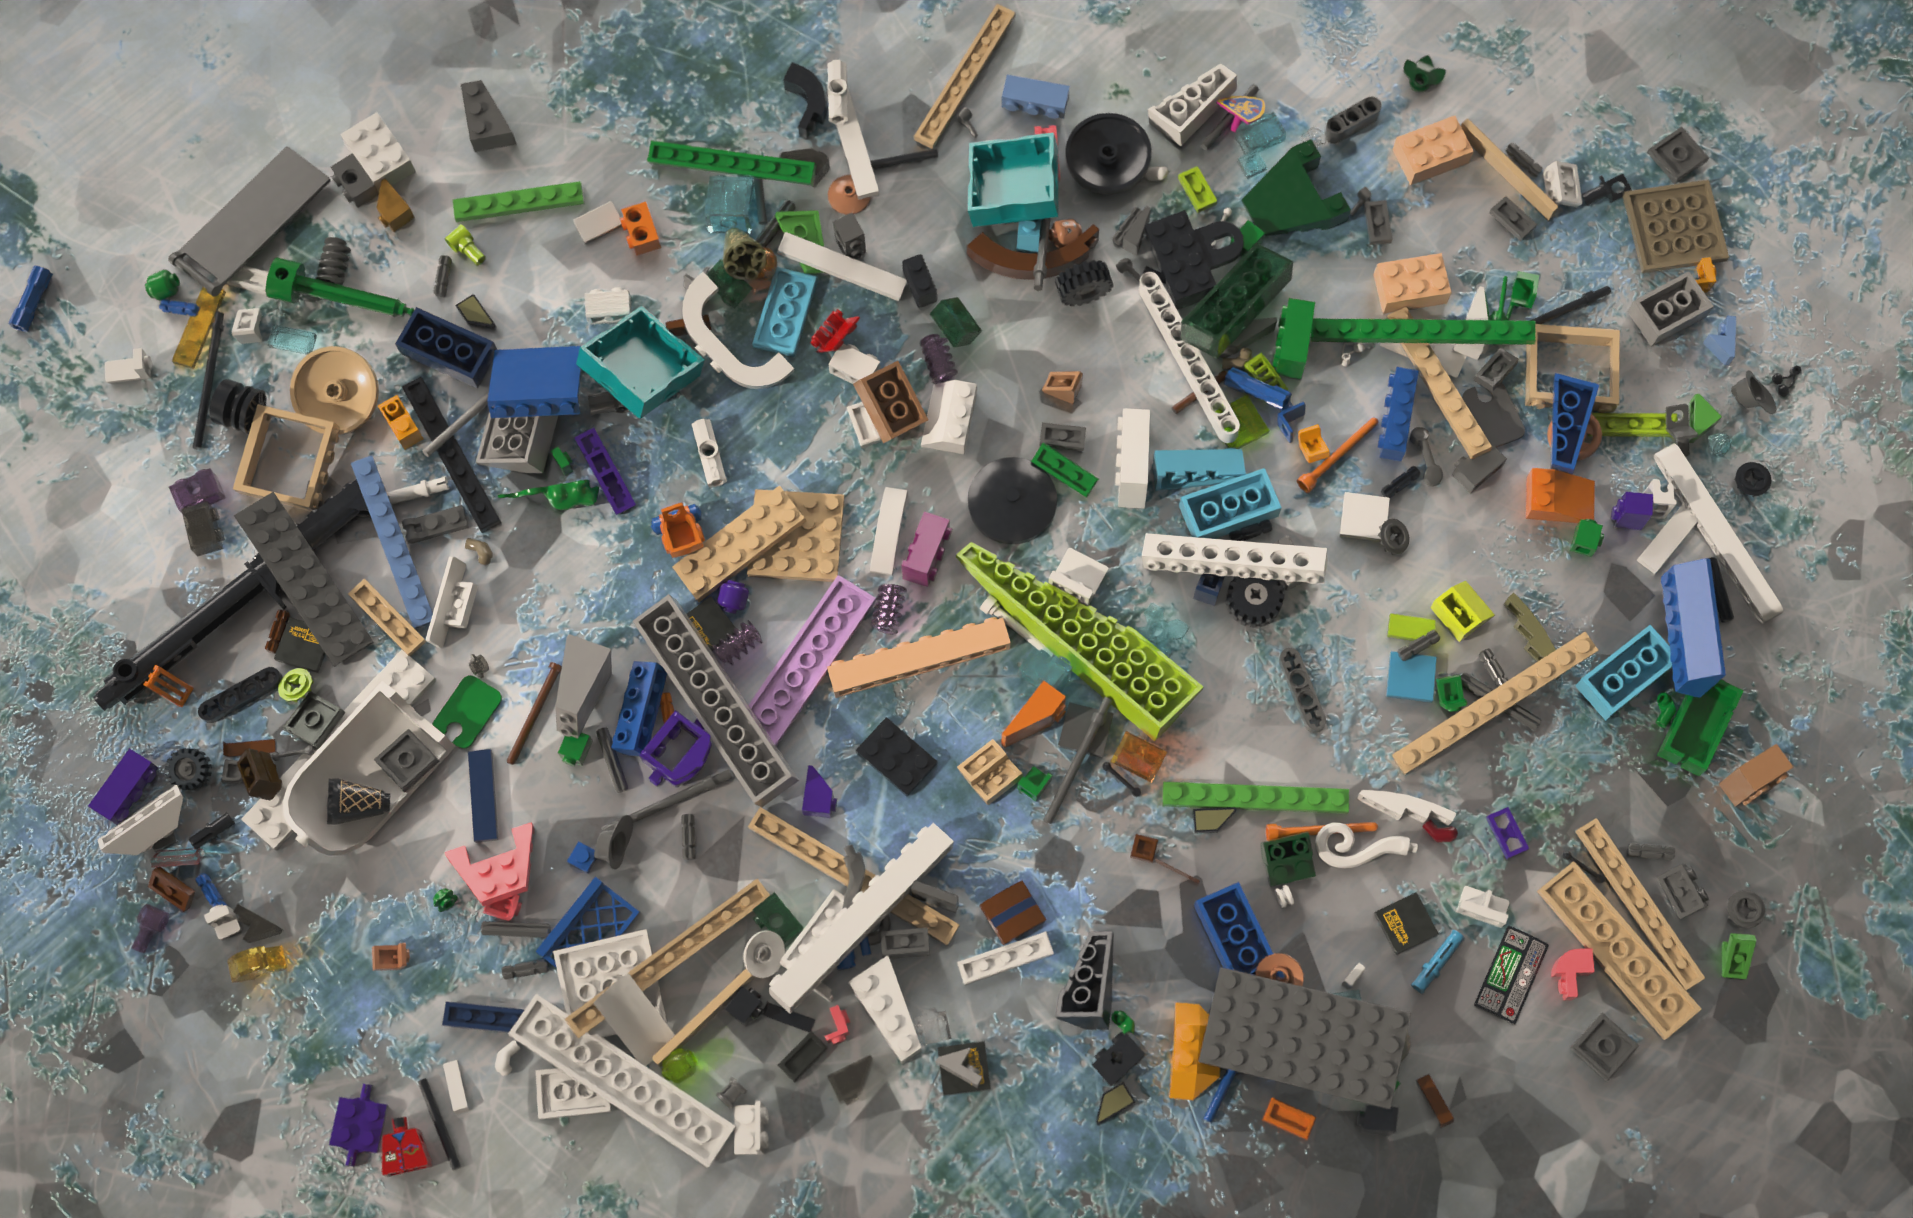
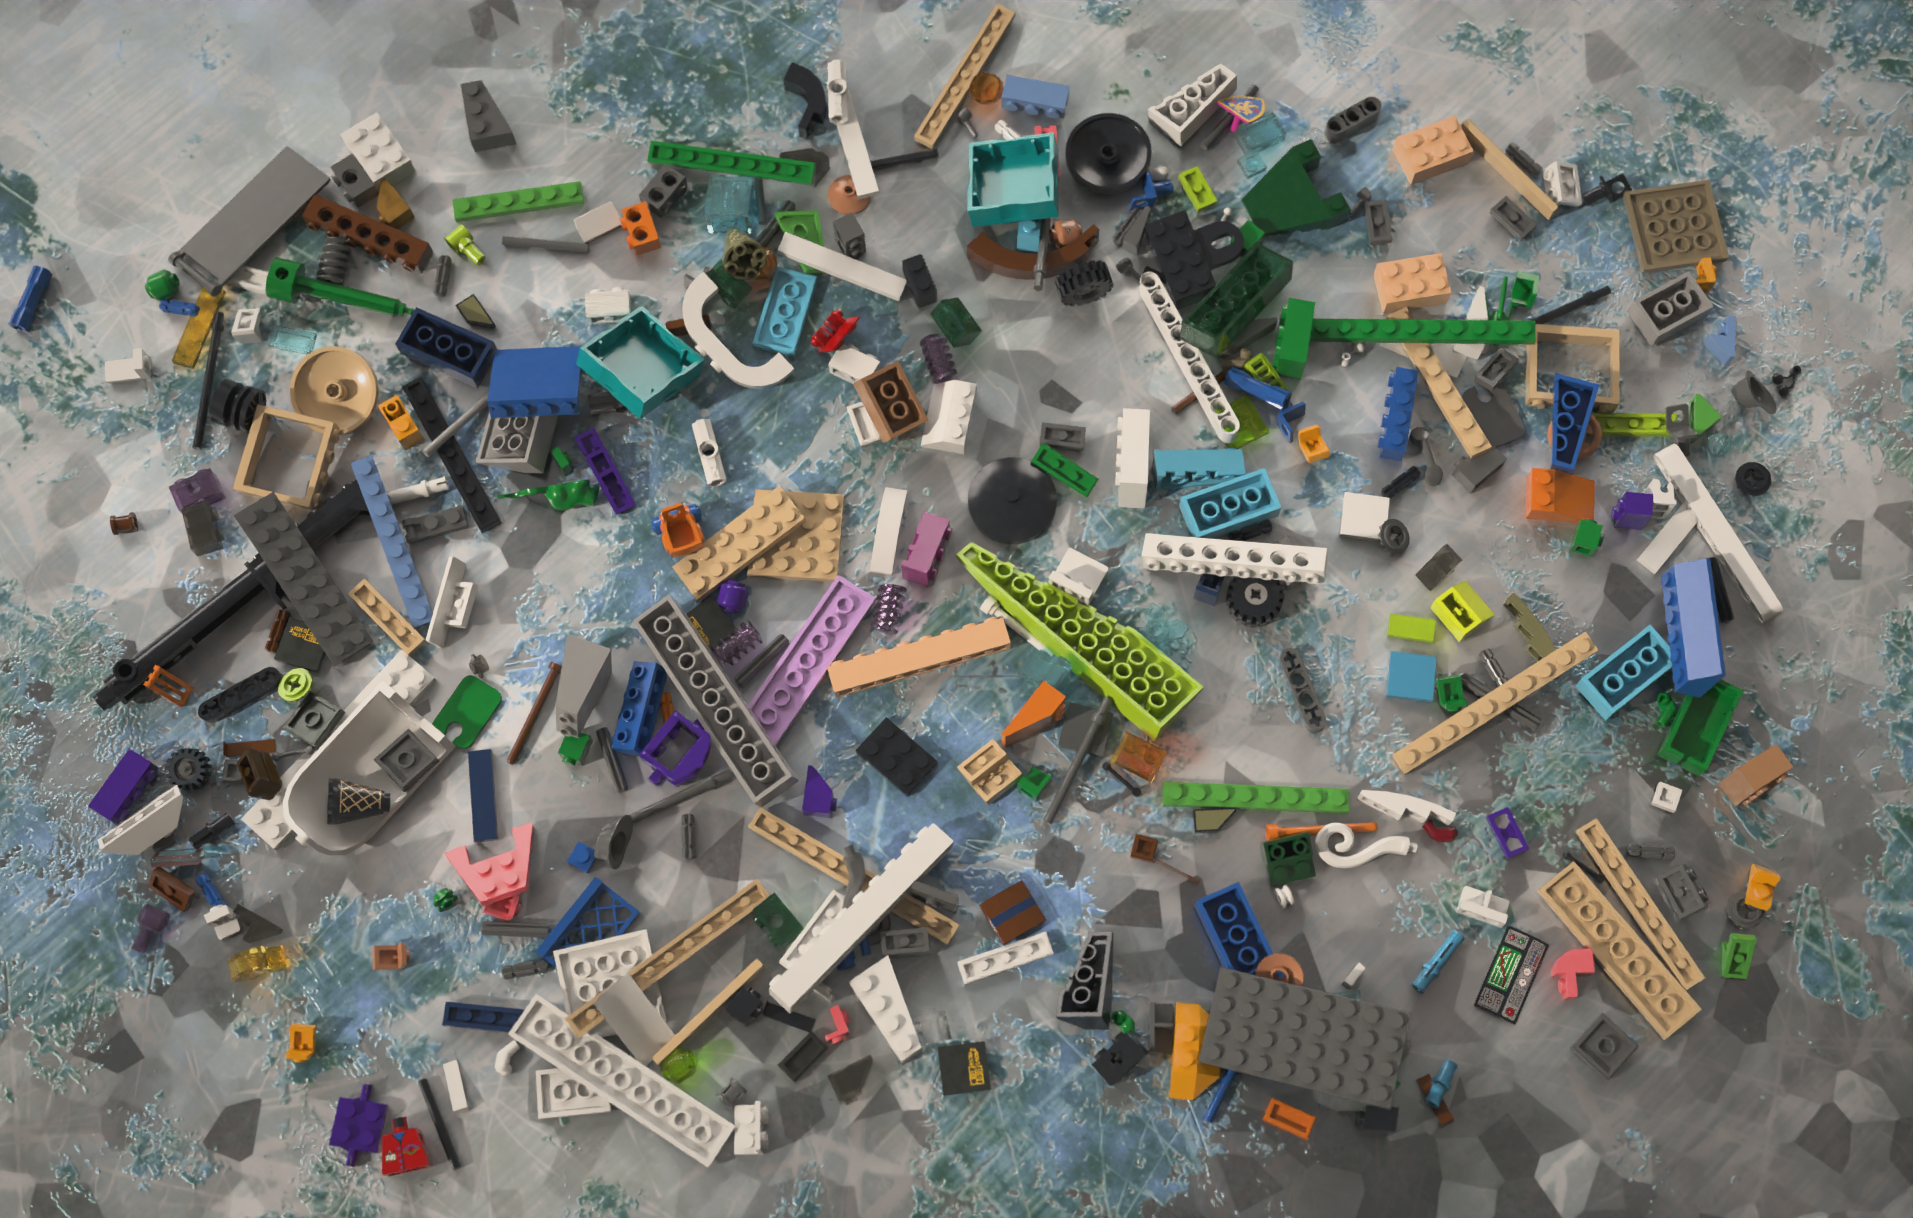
dark tan arm [465,538,493,565] -> none
white dish [744,930,785,978] -> none
light grey slope [935,1048,982,1088] -> none
medium nougat slope [1042,371,1083,404] -> none
olive tile [1096,1082,1136,1126] -> none
orange piece [1297,417,1378,493] -> none
pearl dark grey tile [1374,892,1439,955] -> none
dark grey axle [1398,630,1440,661] -> none
dark green plate [1403,55,1446,92] -> none
dark grey plate [1647,127,1709,184] -> none
none -> reddish brown bush [110,512,138,535]
none -> light orange bracket [285,1023,316,1063]
none -> reddish brown brick [302,194,433,273]
none -> dark grey bar [502,236,589,253]
none -> dark grey brick [639,164,688,218]
none -> dark grey axle [734,634,789,687]
none -> clear orange hair [969,71,1004,105]
none -> white axle [995,120,1021,140]
none -> blue bracket [1128,172,1174,211]
none -> dark grey panel [1148,1001,1174,1053]
none -> clear smoke slope [1415,544,1462,591]
none -> dark azure pin [1424,1059,1458,1109]
none -> white plate [1651,782,1682,813]
none -> light orange slope [1745,864,1781,911]

